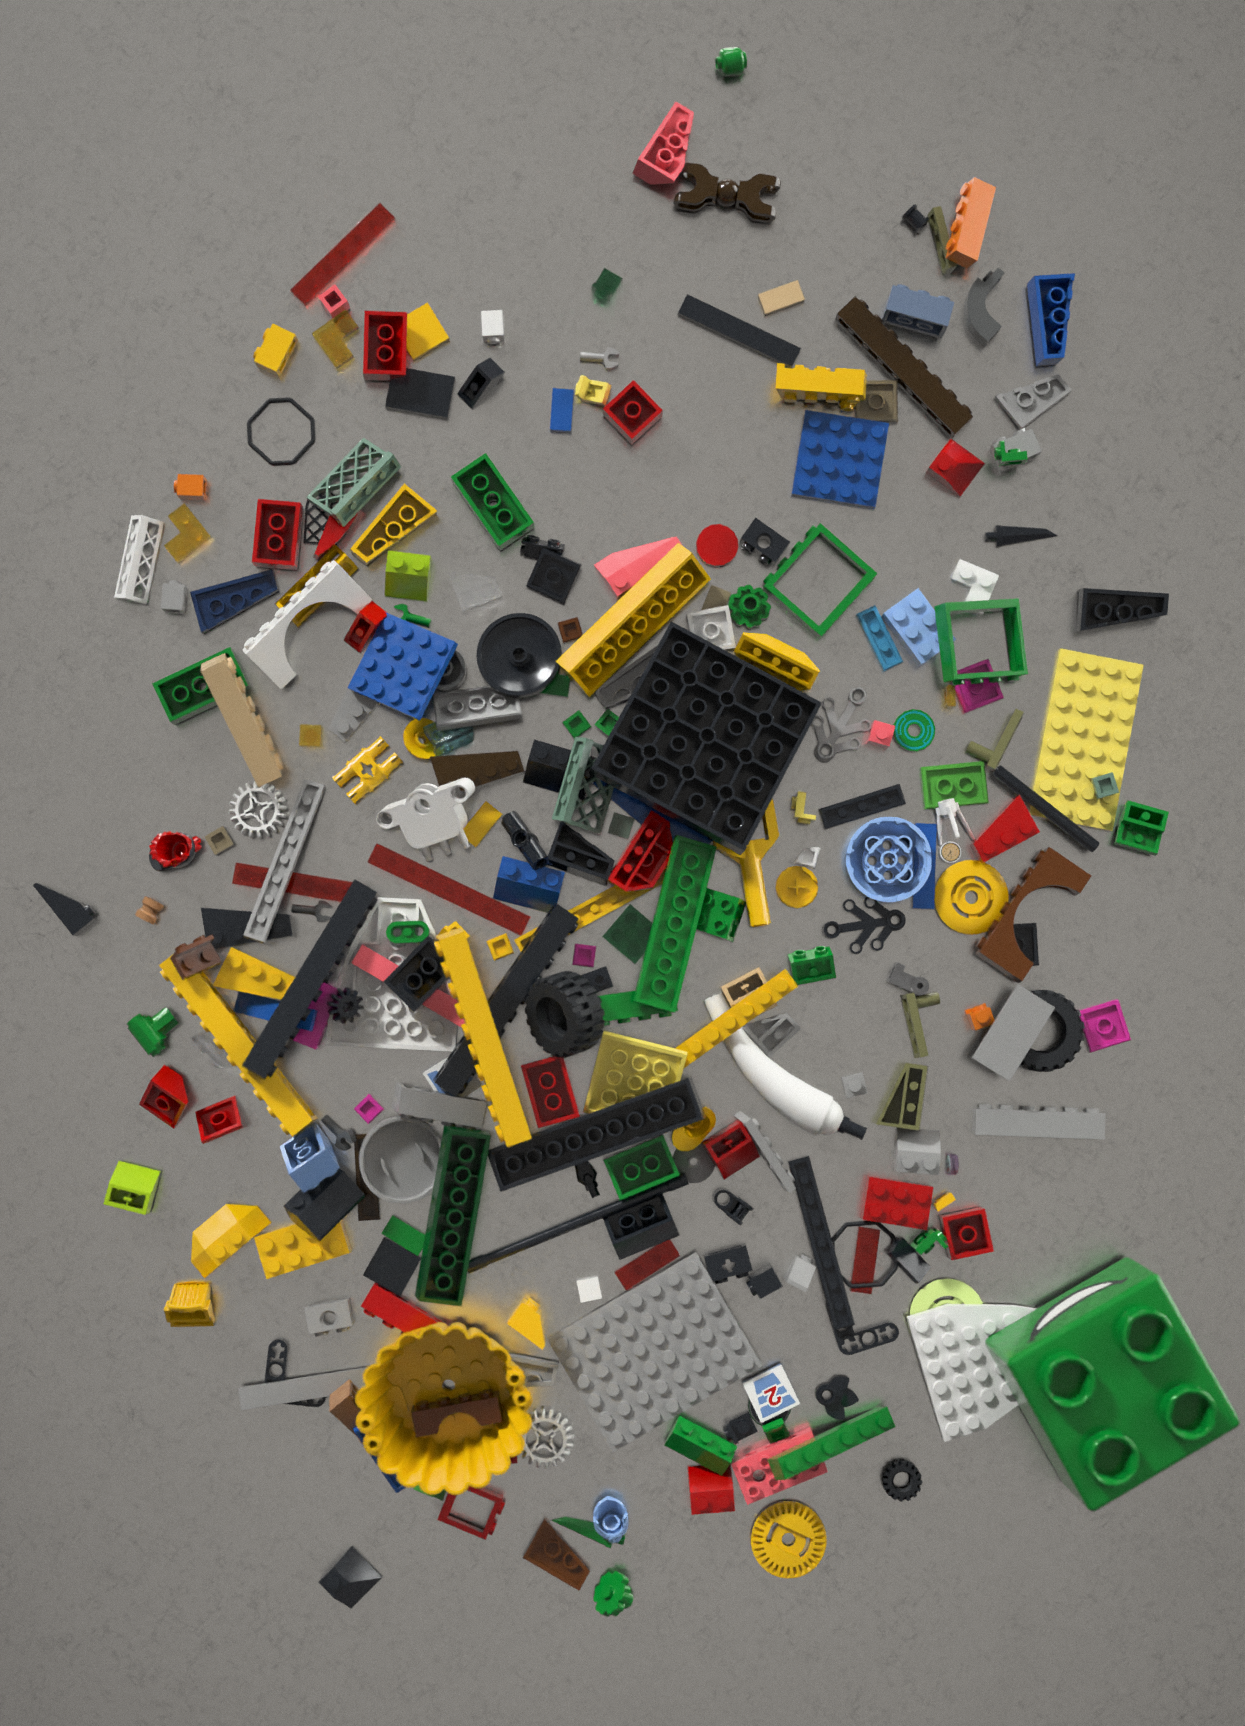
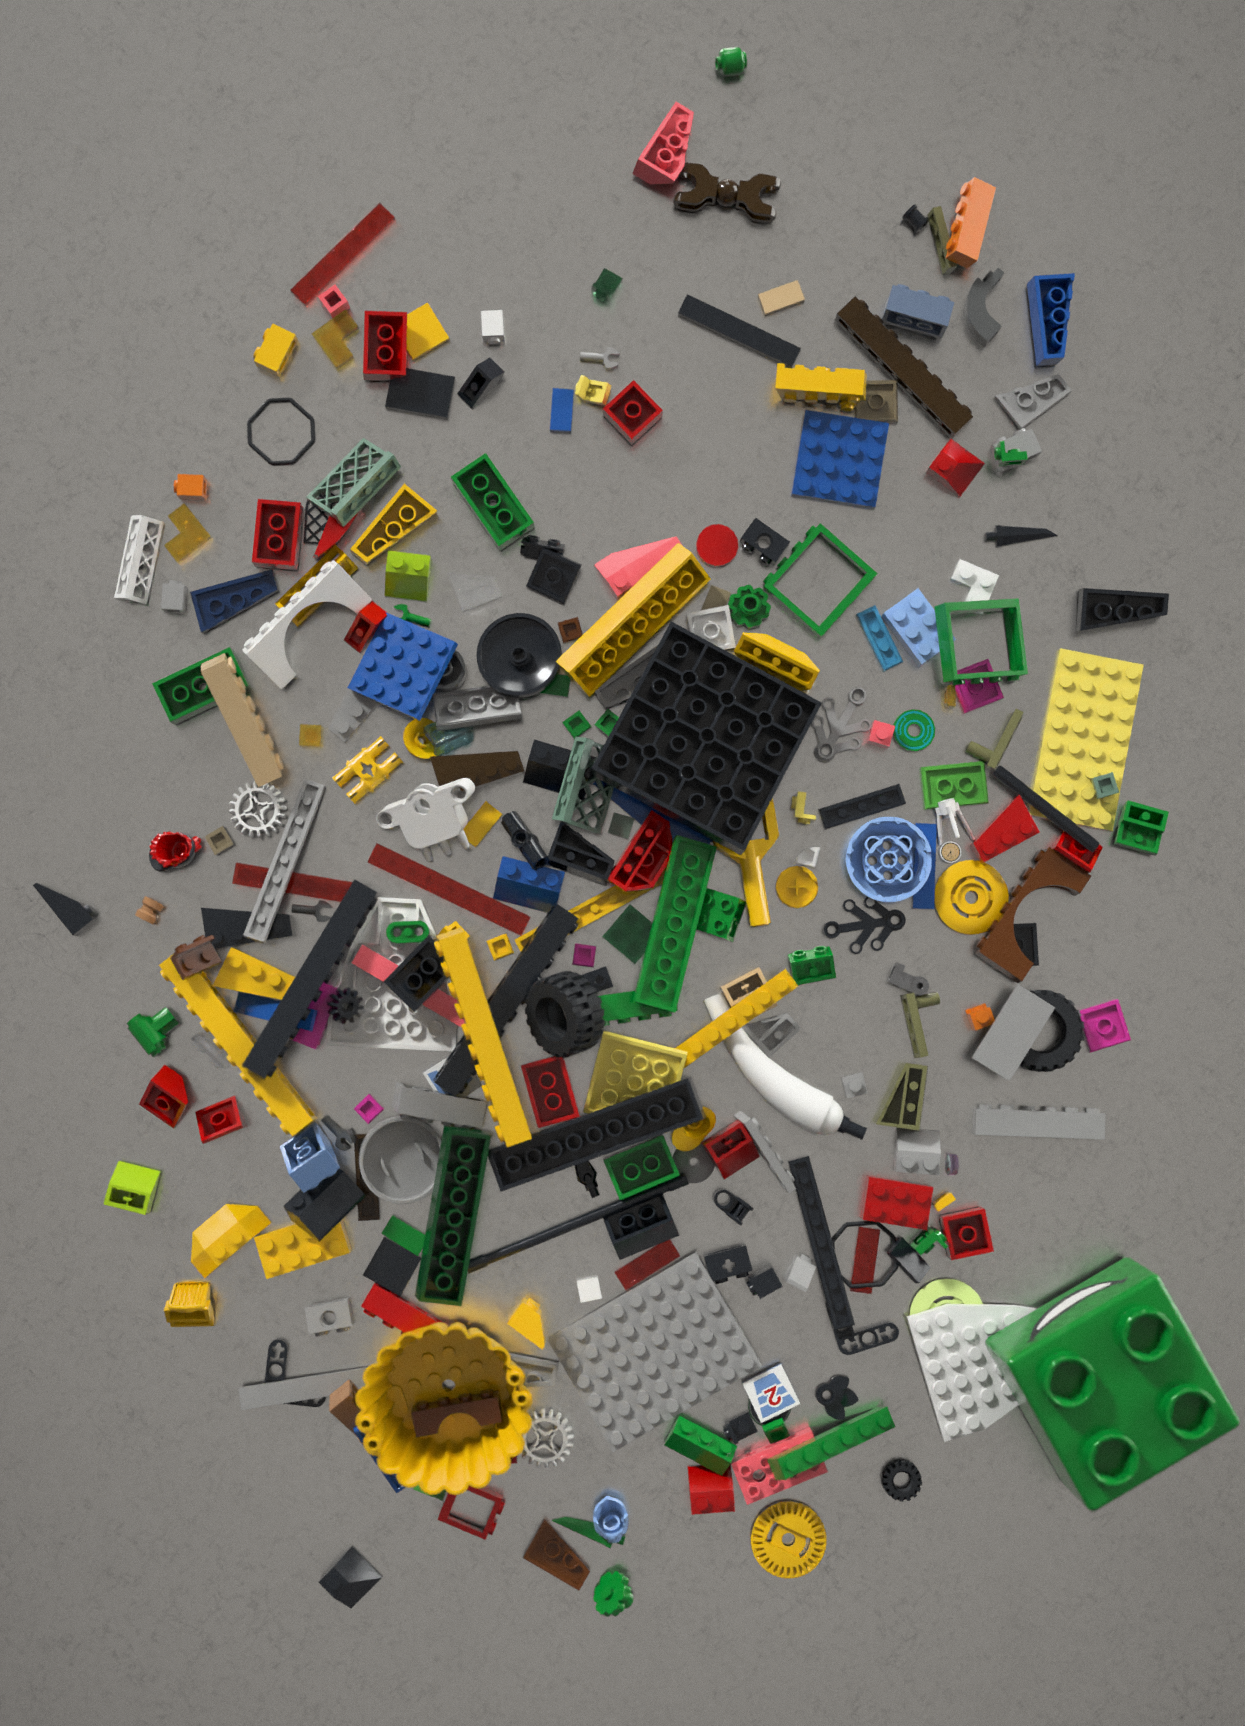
none -> red slope [1051,830,1103,873]

